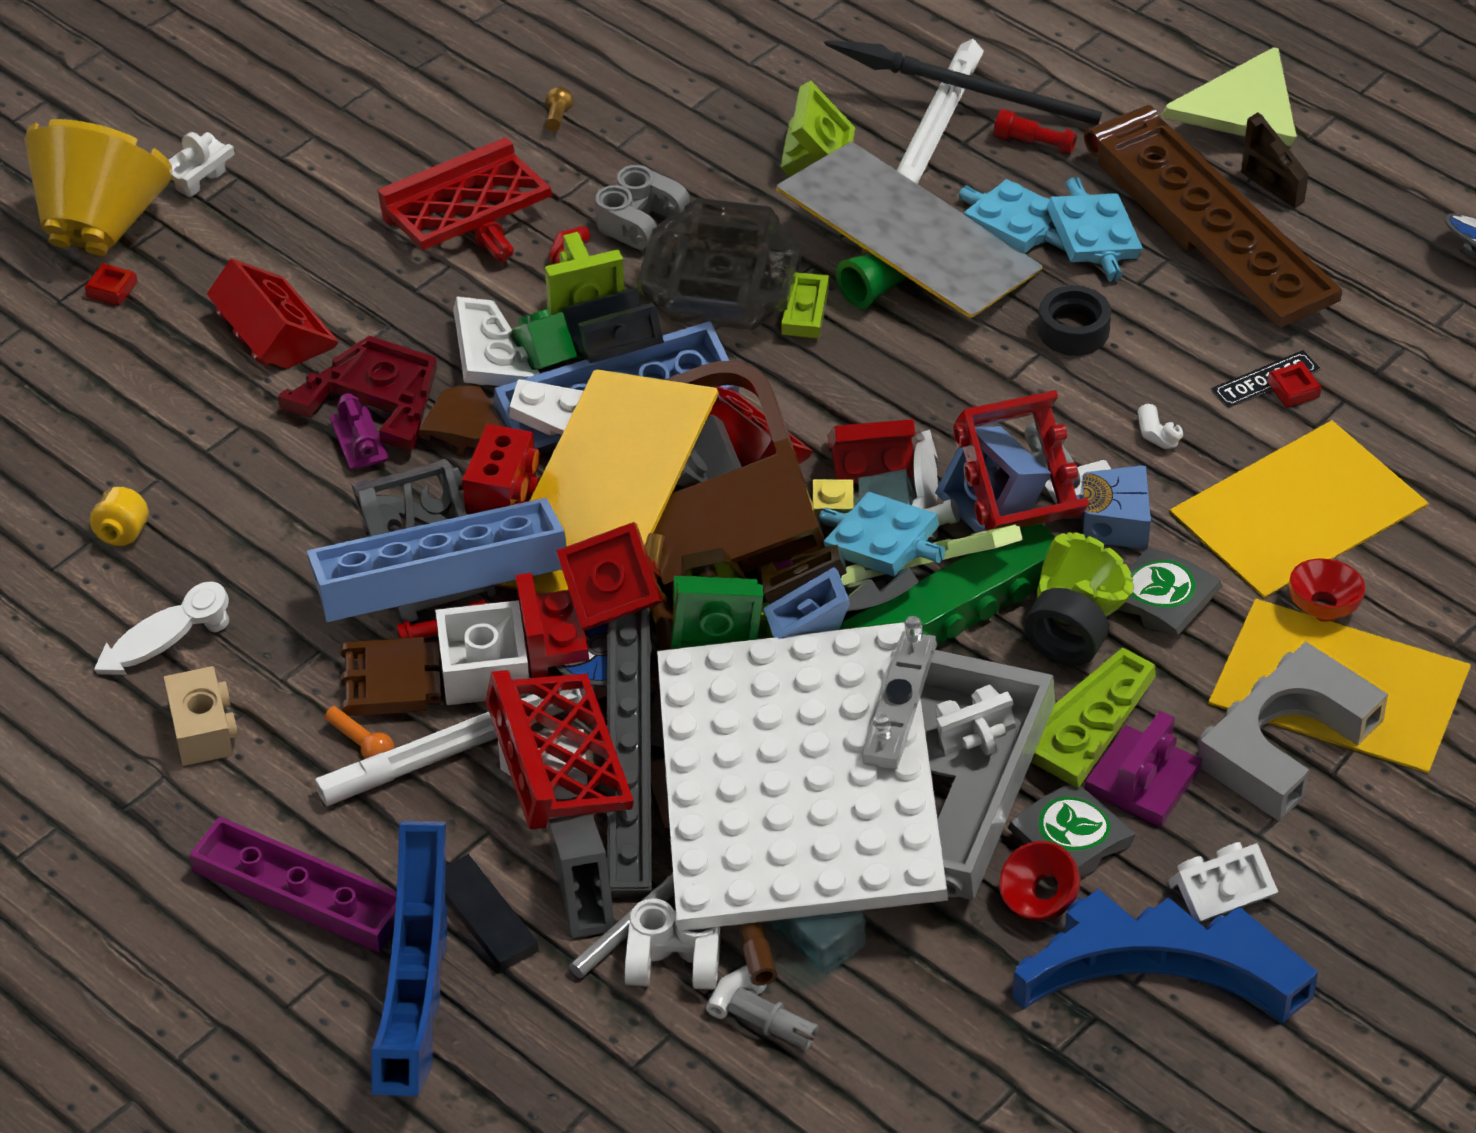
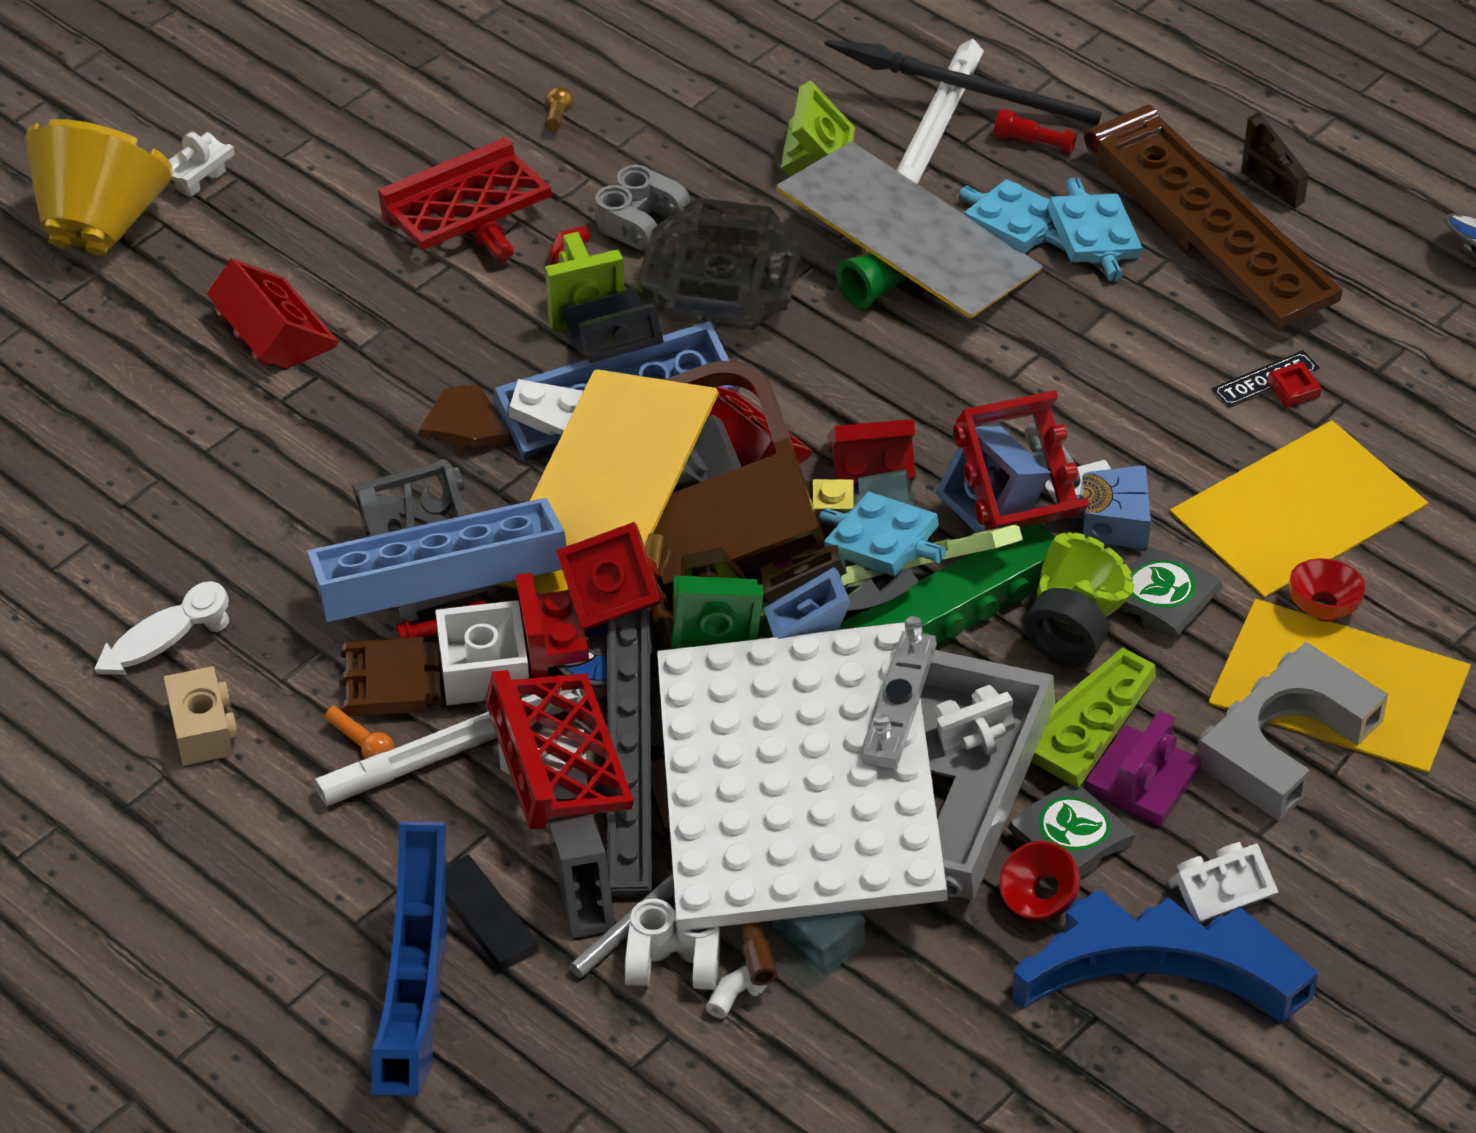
red tile [85,263,138,306] -> none
yellow head [89,487,149,546] -> none
magenta piece [189,816,397,953] -> none
dark red wing [278,336,437,452] -> none
magenta hinge [329,394,389,470] -> none
white wing [453,297,540,386] -> none
red piece [462,424,541,515] -> none
green slope [511,309,577,370] -> none
light grey axle [728,988,819,1052] -> none
lime plate [782,272,829,338] -> none
white brick [912,430,960,542] -> none
black tyre [1038,285,1111,356] -> none
white arm [1138,404,1183,449] -> none
yellowish green tile [1162,47,1297,147] -> none

